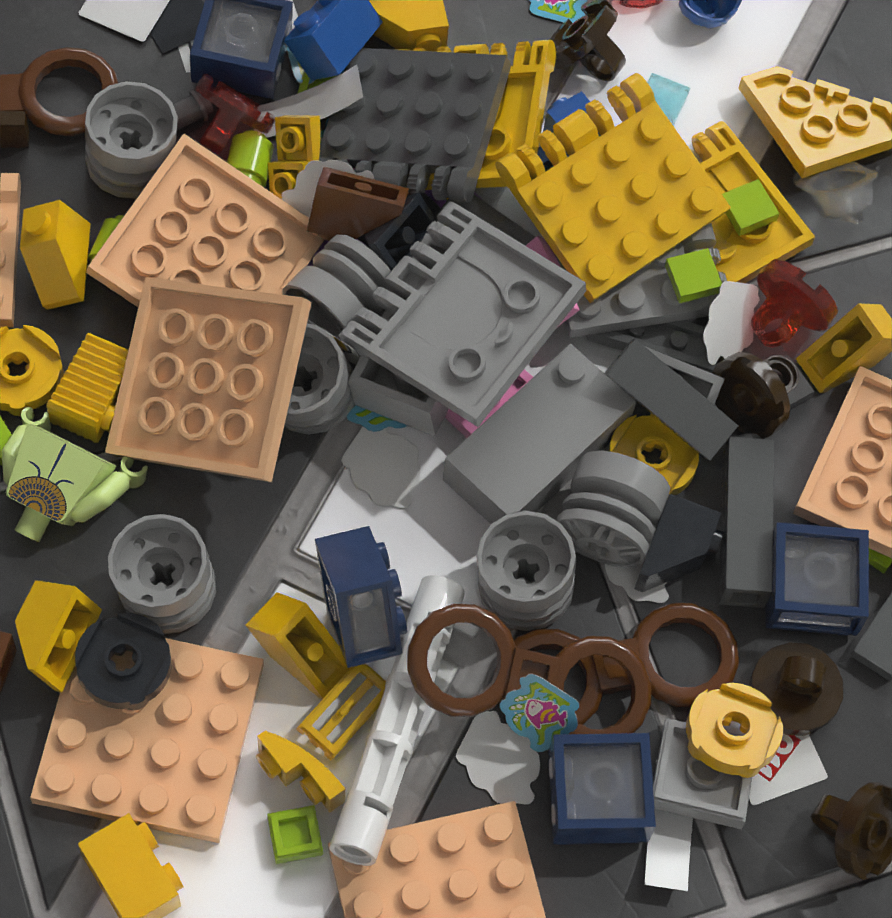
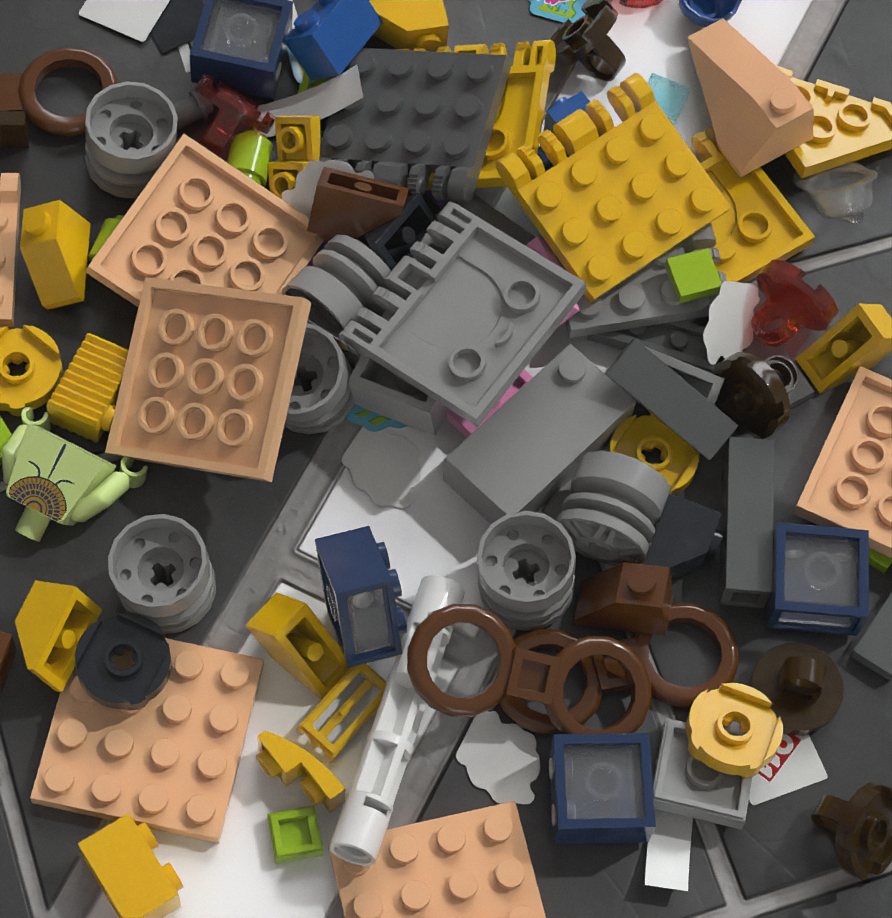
sticker [500,674,579,752] -> none
lime tile [722,179,779,236] -> none
none -> reddish brown slope [574,562,674,636]
none -> light nougat wedge [687,18,814,177]

